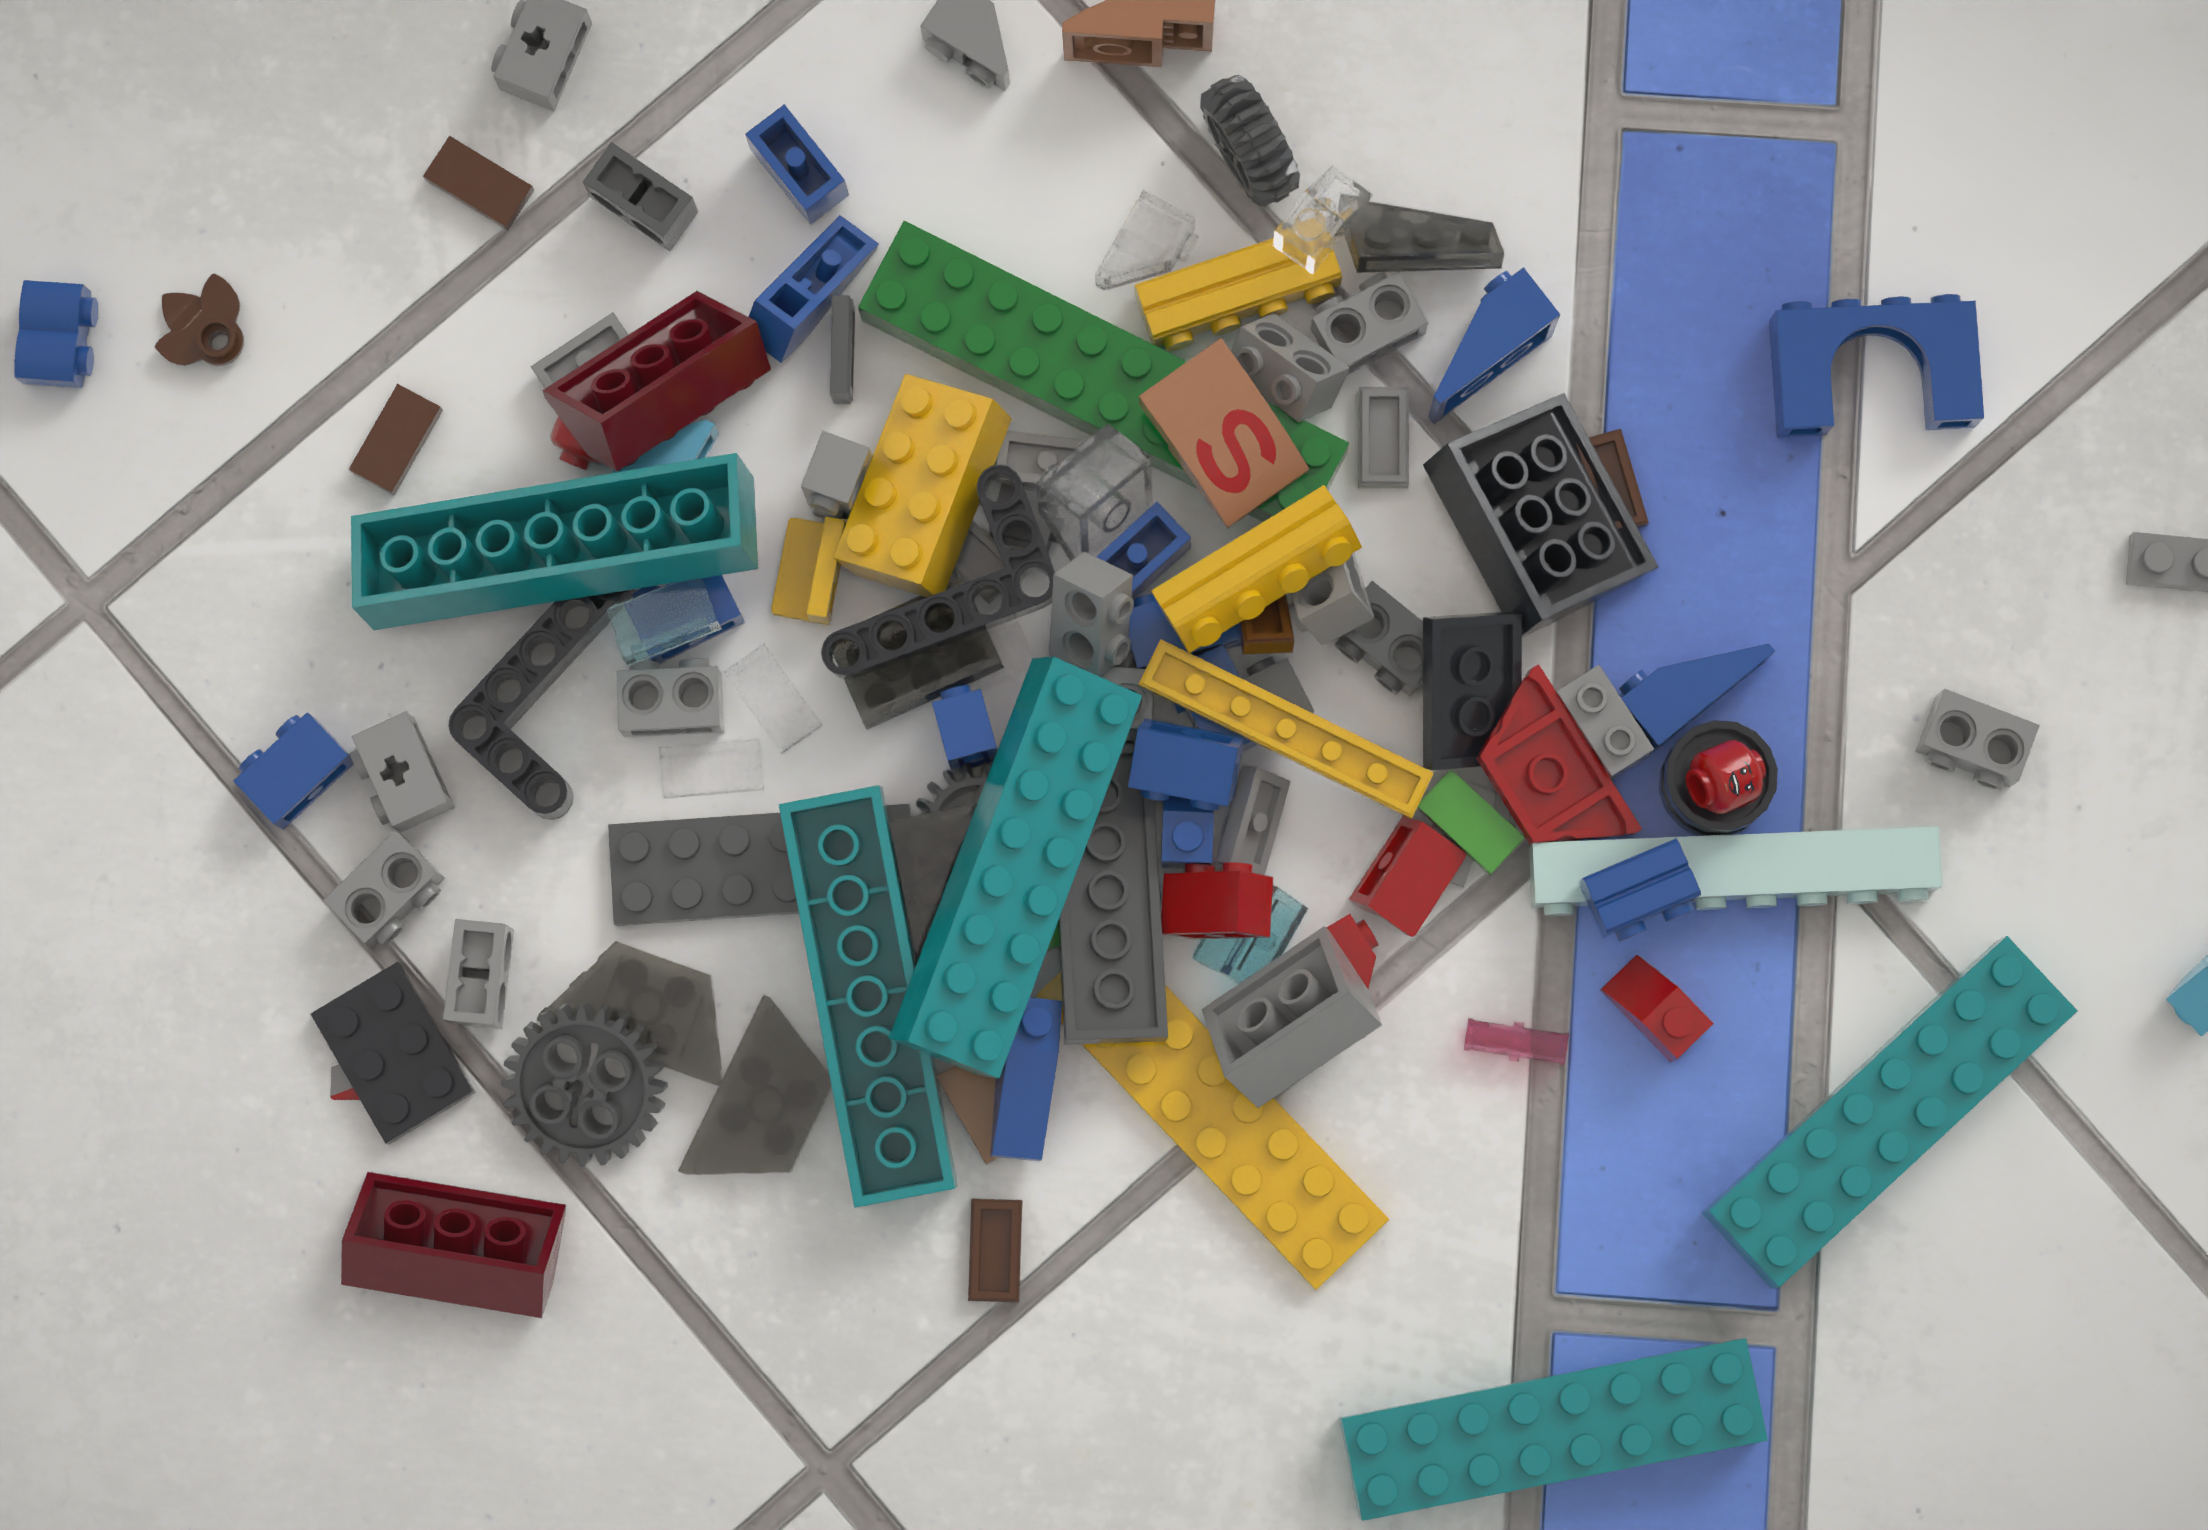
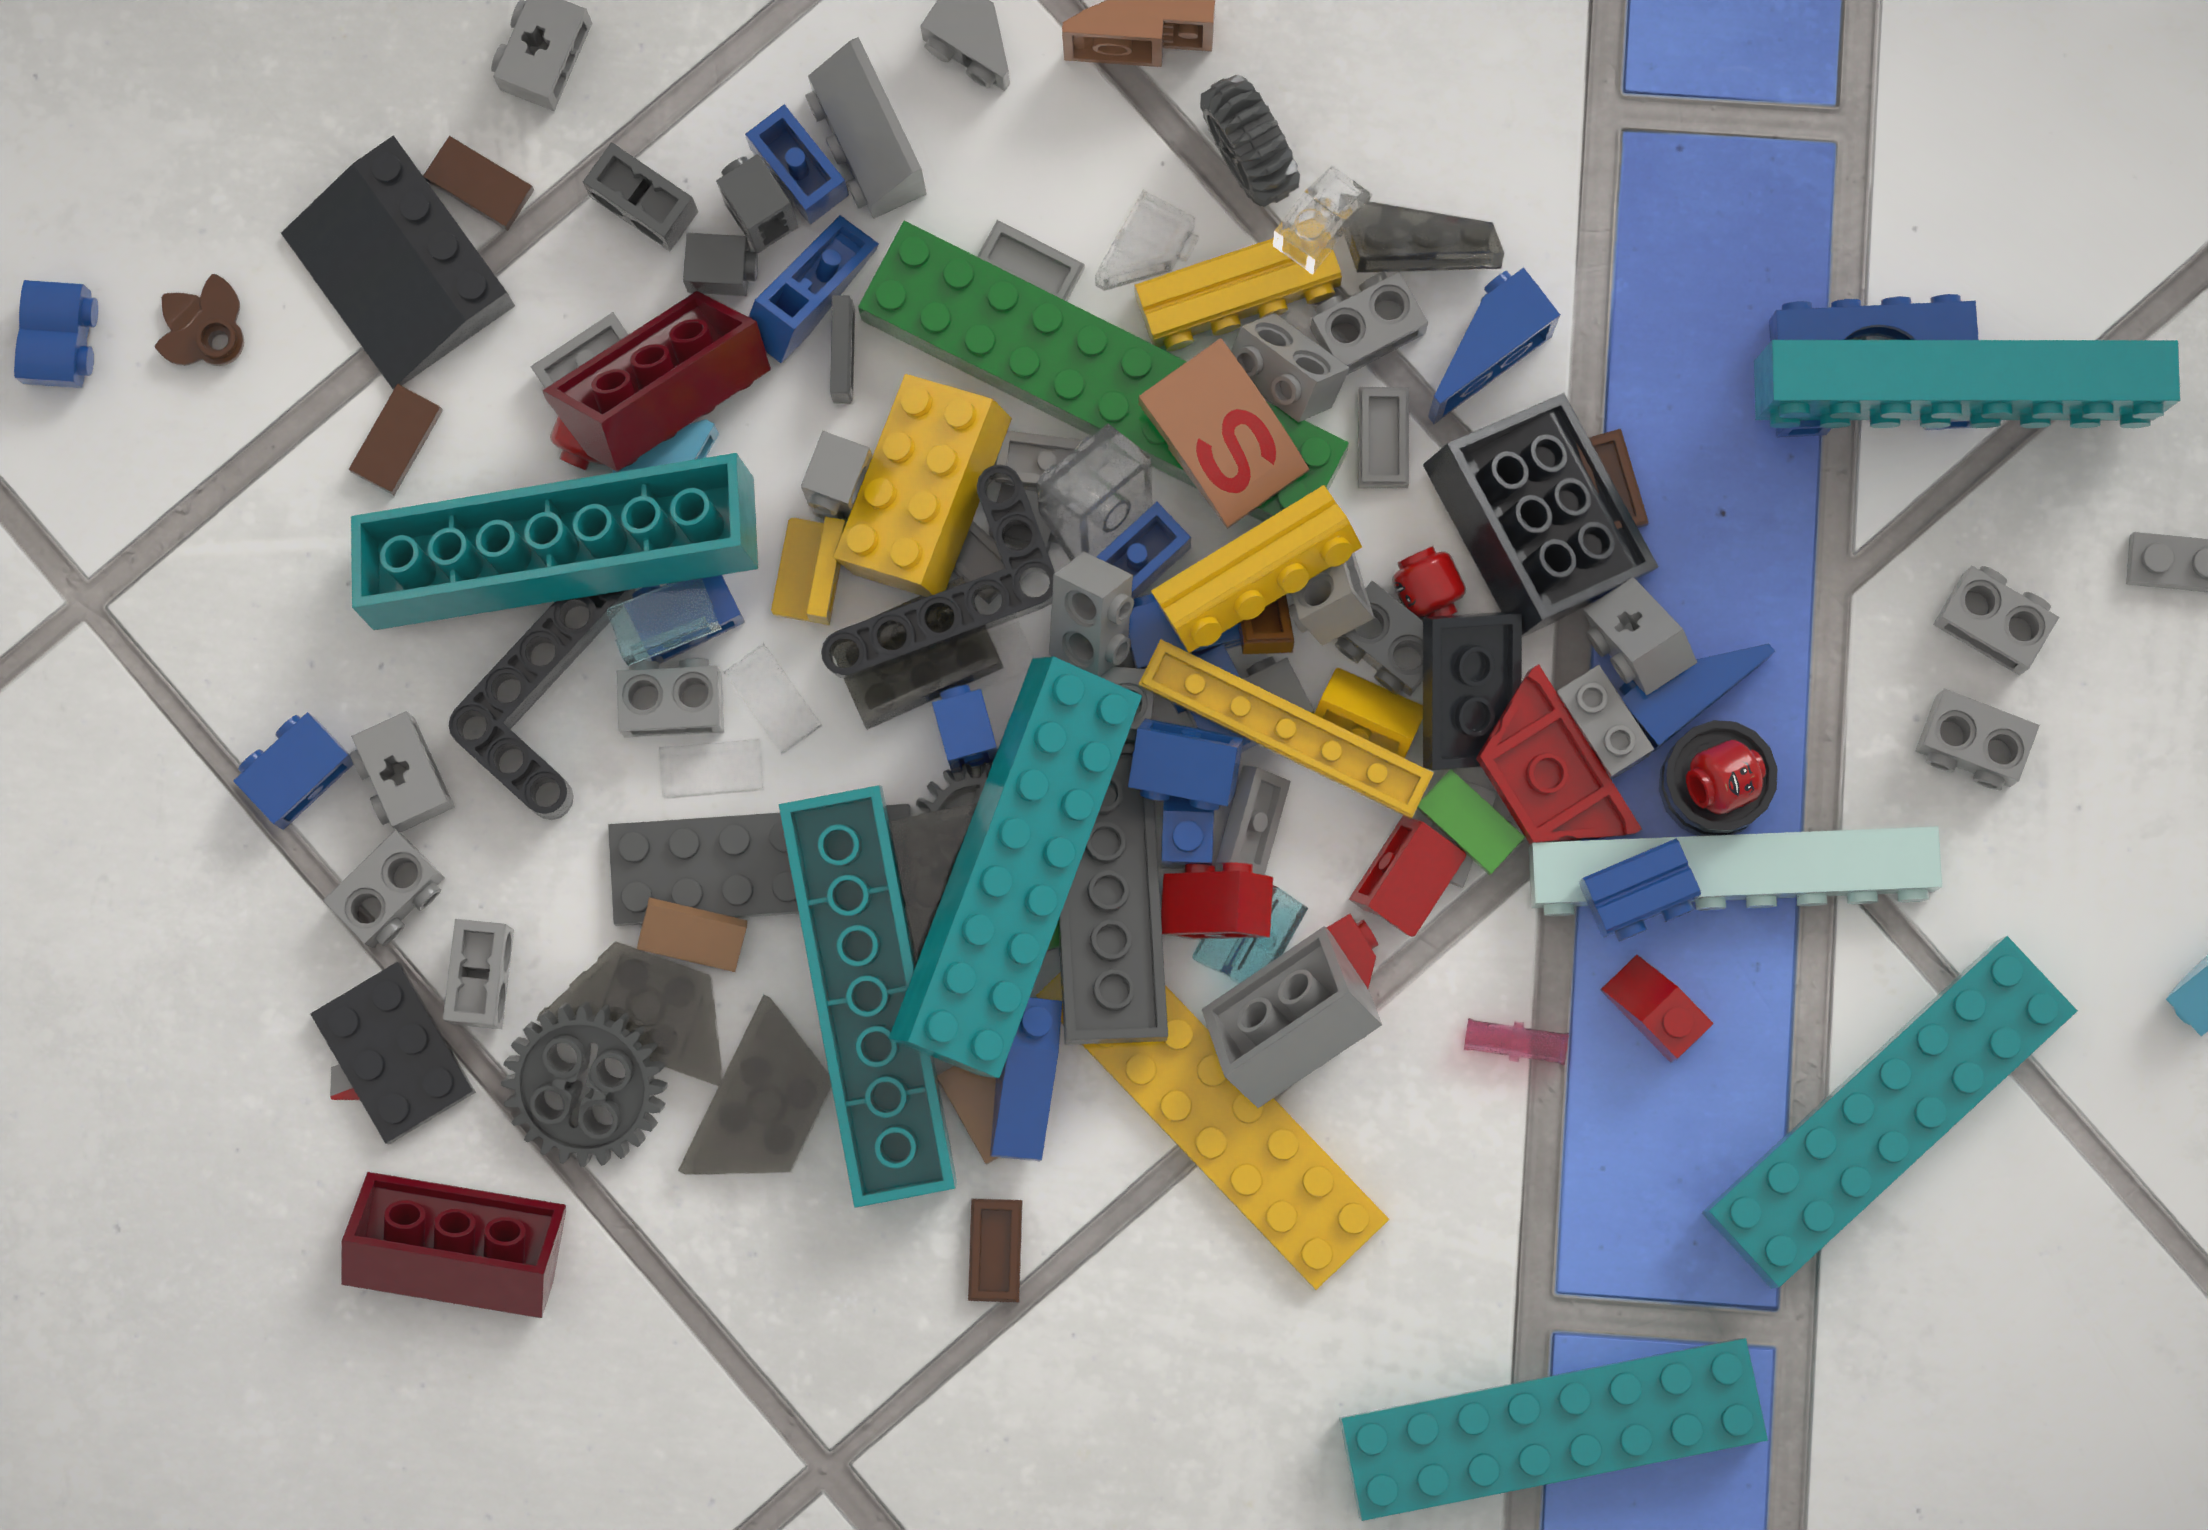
none -> black slope [281,135,515,390]
none -> medium nougat tile [637,897,748,972]
none -> dark grey brick [683,233,758,296]
none -> dark grey brick [716,154,799,253]
none -> light grey slope [805,37,927,219]
none -> light grey tile [977,220,1085,301]
none -> yellow panel [1314,668,1423,758]
none -> red head [1392,546,1466,618]
none -> light grey brick [1583,577,1697,695]
none -> teal brick [1754,340,2180,428]
none -> light grey brick [1933,566,2059,676]

